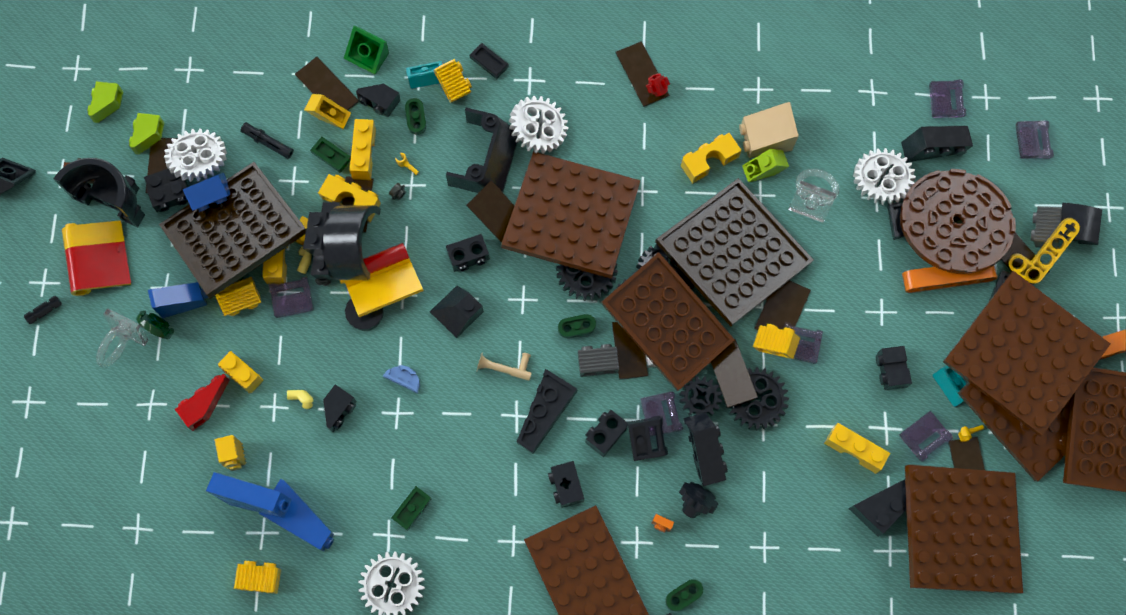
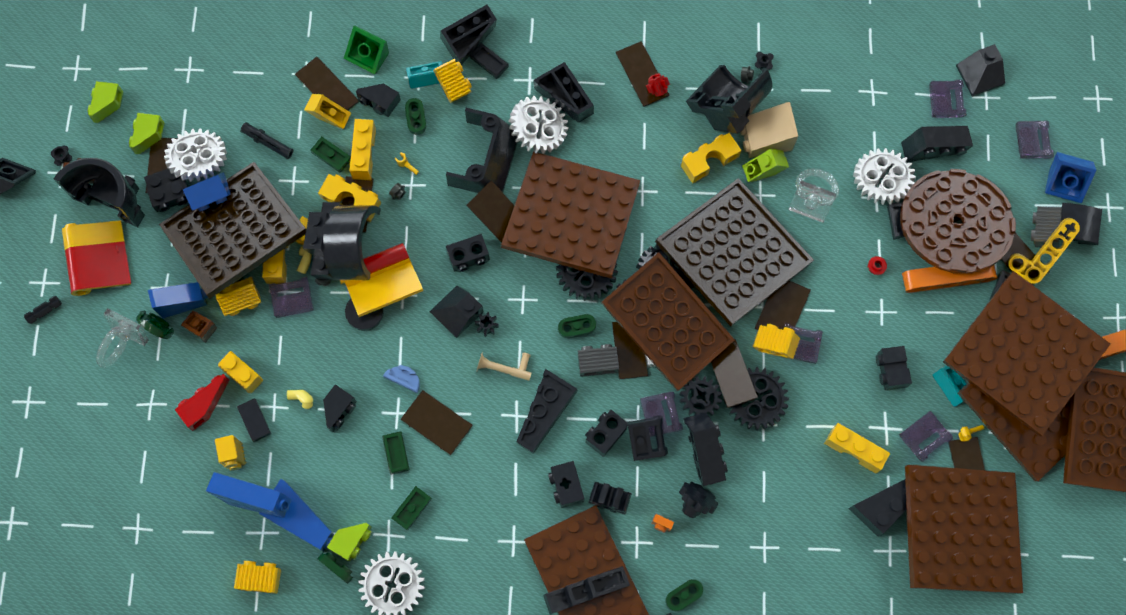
none -> black plate [51,145,72,166]
none -> reddish brown slope [181,310,217,343]
none -> black tile [237,398,272,442]
none -> dark green plate [317,552,353,584]
none -> lime slope [327,523,372,562]
none -> dark green tile [382,431,410,475]
none -> dark brown window [400,390,473,455]
none -> black wedge [440,4,497,65]
none -> black gear [475,312,499,337]
none -> black wedge [533,62,594,123]
none -> black slope [543,566,630,615]
none -> black gear [588,482,632,515]
none -> black piece [686,65,772,134]
none -> pearl dark grey plate [741,66,754,84]
none -> black plate [755,52,774,70]
none -> red plate [868,256,887,275]
none -> black slope [956,44,1005,96]
none -> blue slope [1045,152,1096,203]

